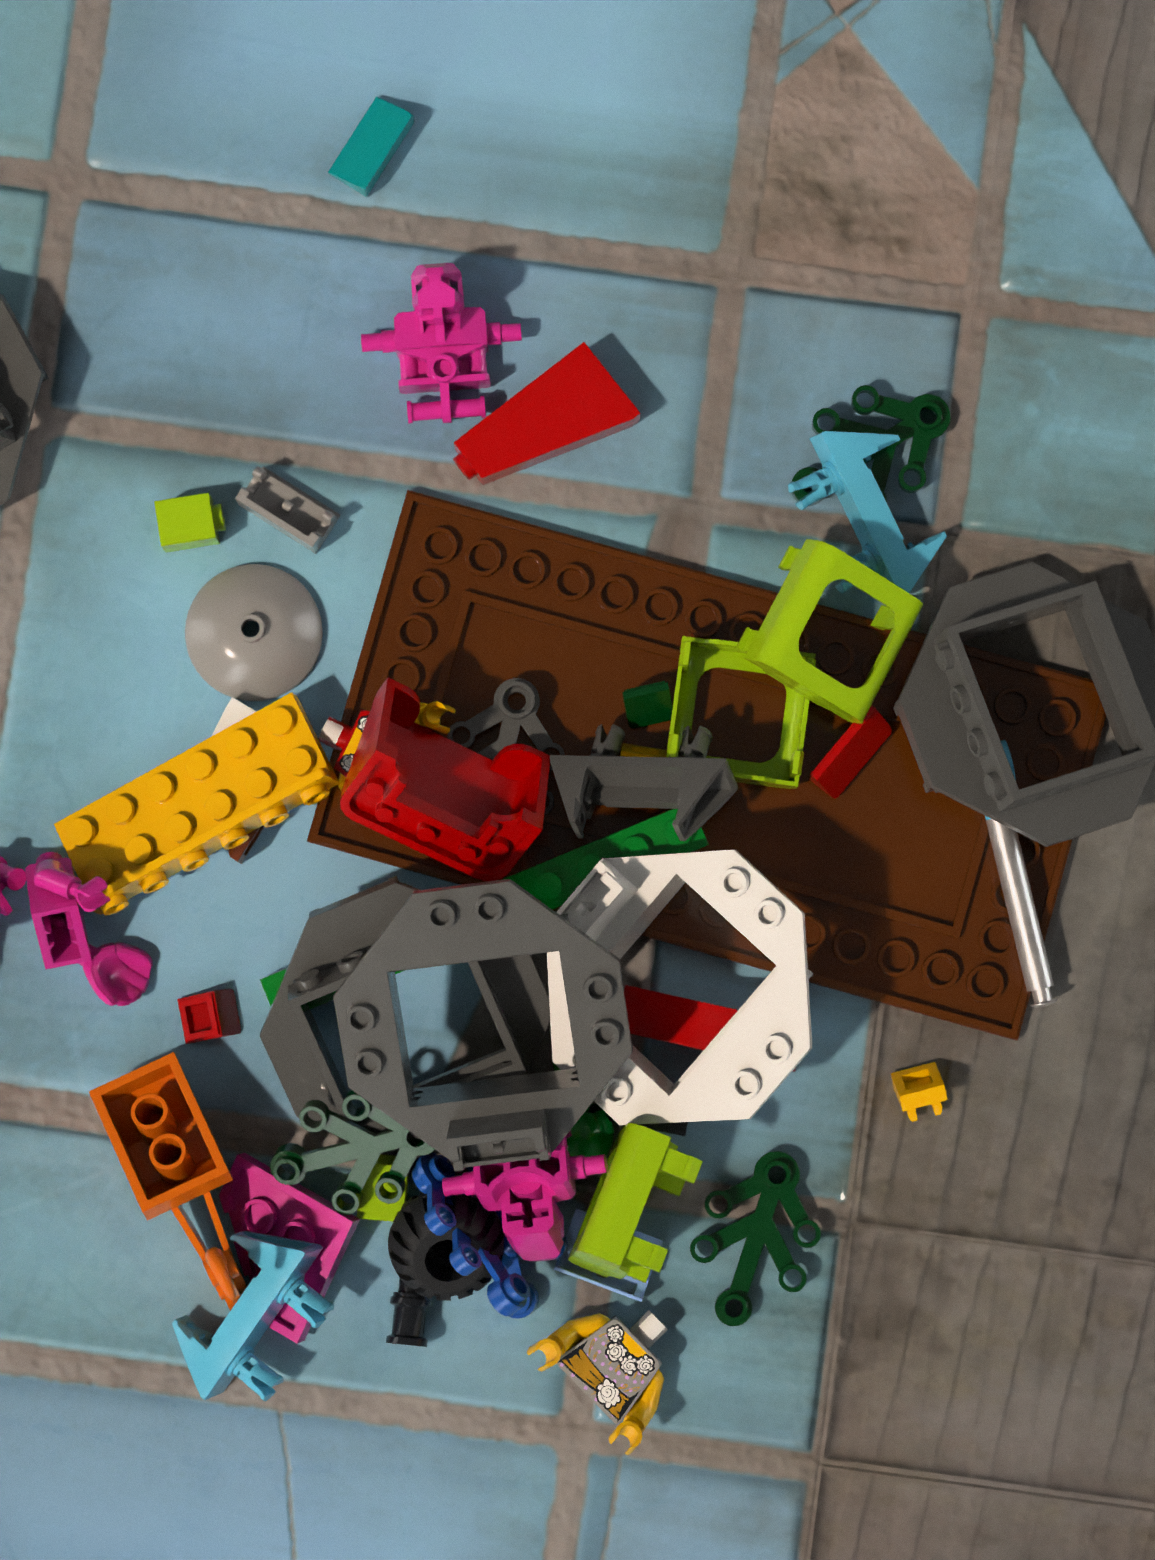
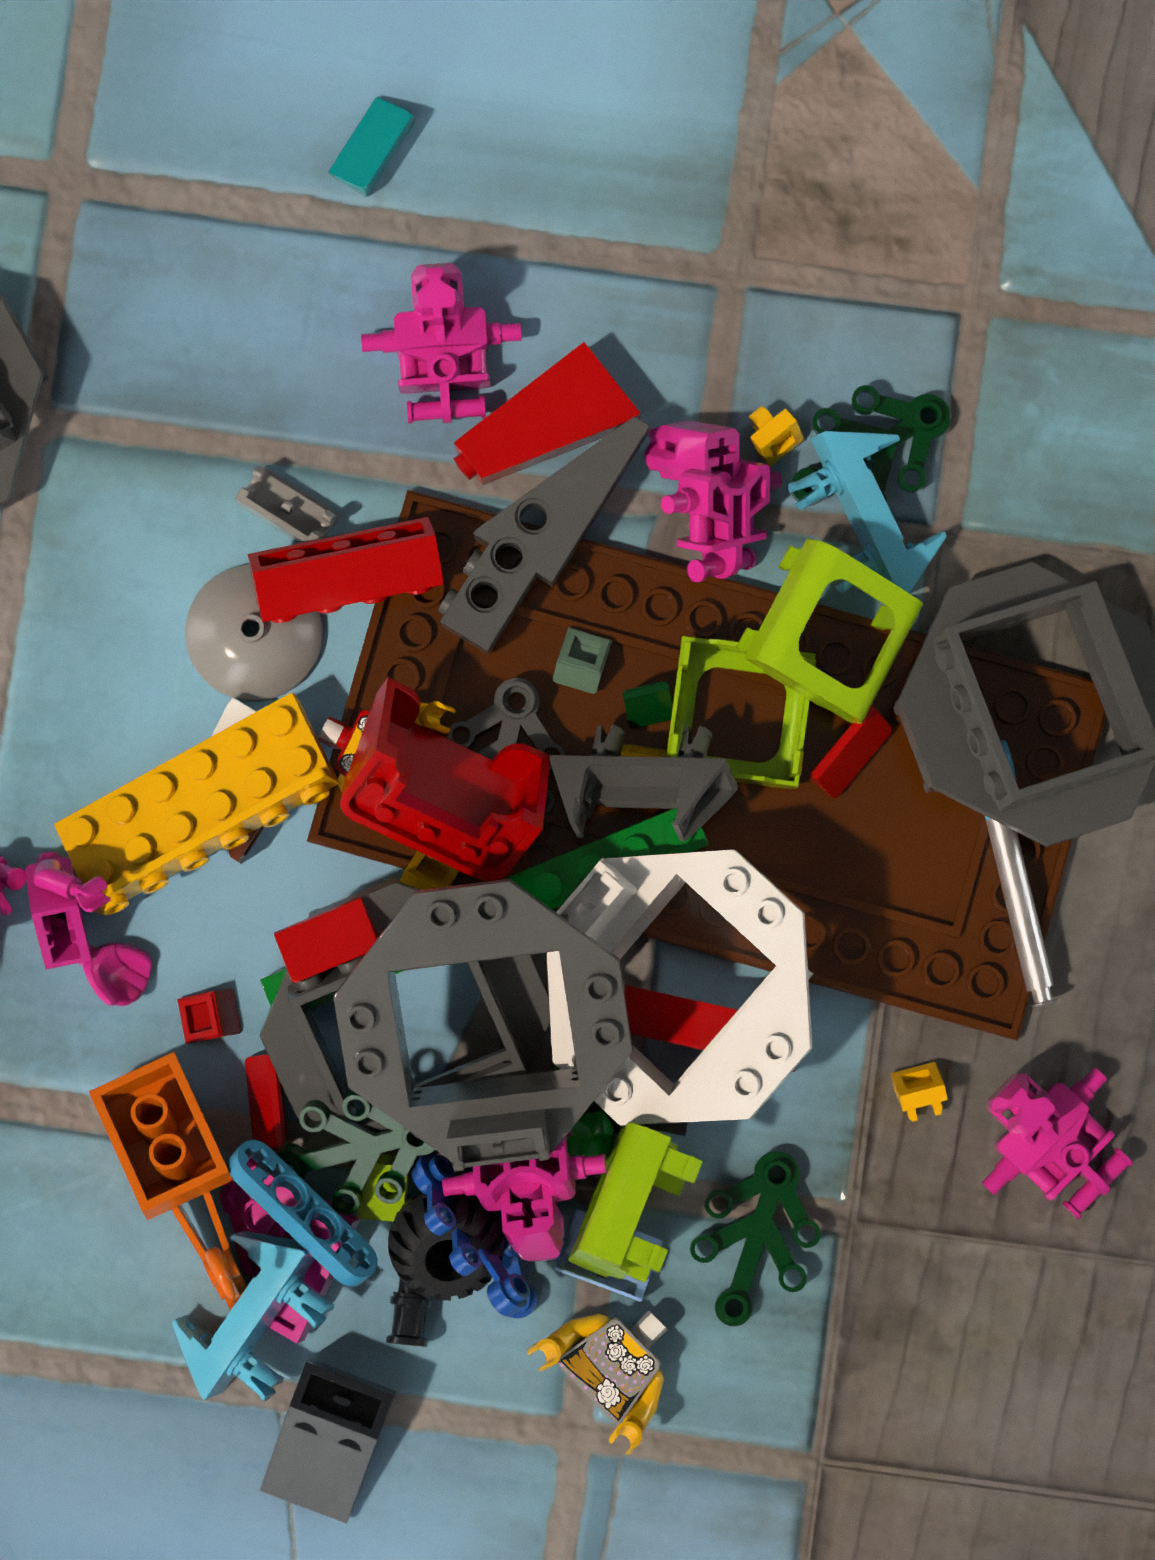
lime brick [154,493,226,553] -> none
none -> dark azure beam [228,1140,378,1287]
none -> red slope [245,1054,289,1148]
none -> red brick [247,517,444,623]
none -> slope [260,1358,396,1524]
none -> red slope [274,896,379,983]
none -> yellow tile [399,851,460,890]
none -> dark grey brick [438,417,650,656]
none -> sand green slope [553,627,612,694]
none -> dark pink piece [644,421,782,582]
none -> yellow tile [748,405,804,467]
none -> dark pink piece [981,1067,1134,1220]

